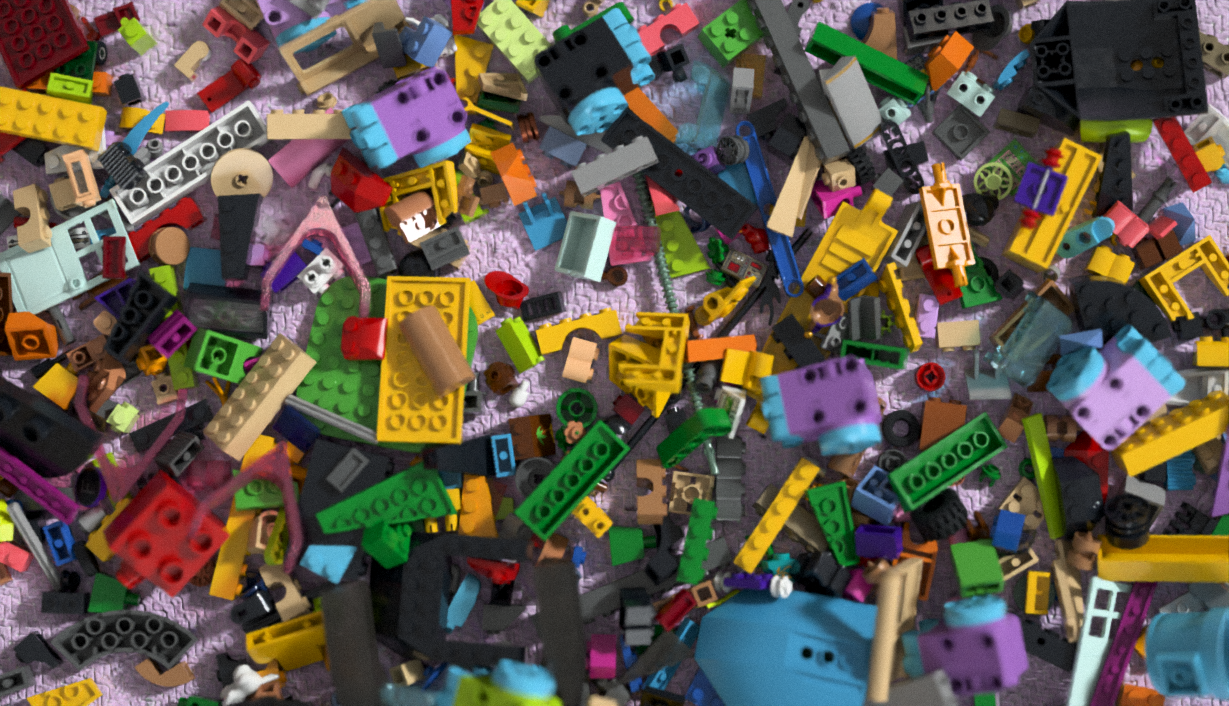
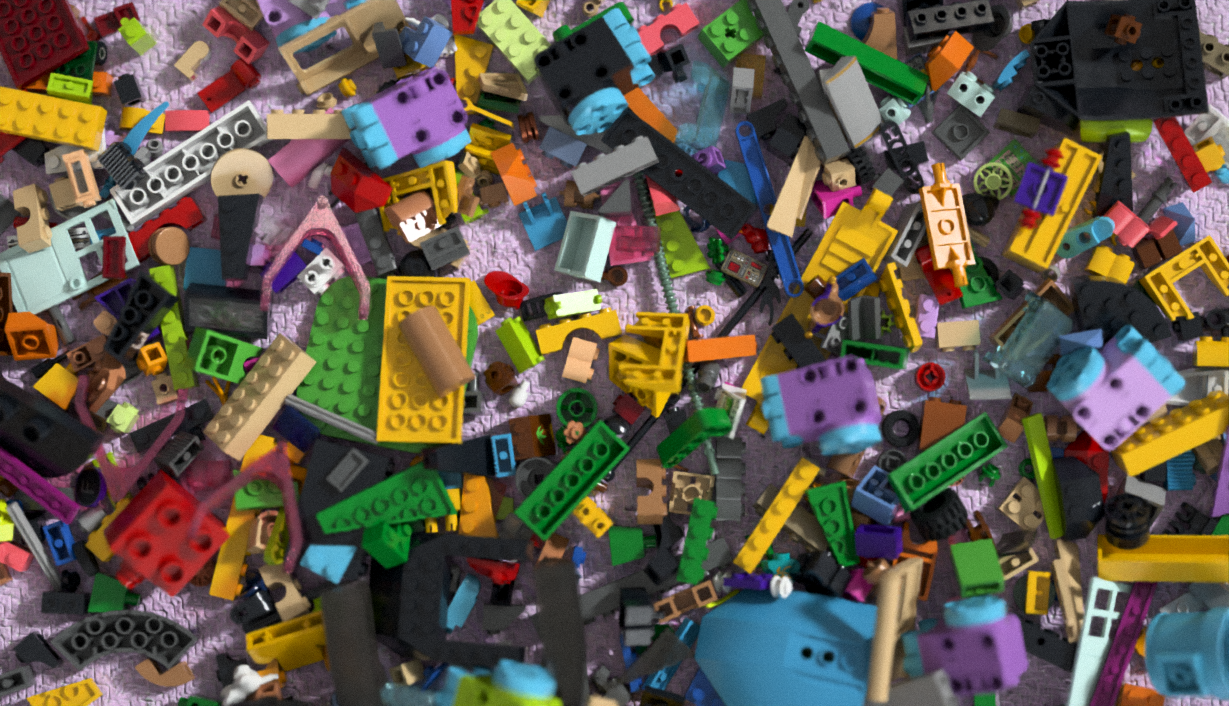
magenta brick [147,309,197,359] -> none
red slope [341,316,388,360] -> none
dark pink brick [586,634,616,679] -> none
dark red tile [654,587,697,632] -> none
yellow piece [703,276,756,322] -> none
dark grey wheel [717,135,749,165] -> none
yellow piece [719,348,775,392] -> none
blue brick [989,509,1026,552] -> none
medium nougat wheel [1066,531,1102,571] -> none
none -> yellow plate [338,78,357,98]
none -> brick [544,289,602,320]
none -> dark grey slope [598,179,631,218]
none -> reddish brown brick [1104,14,1142,46]

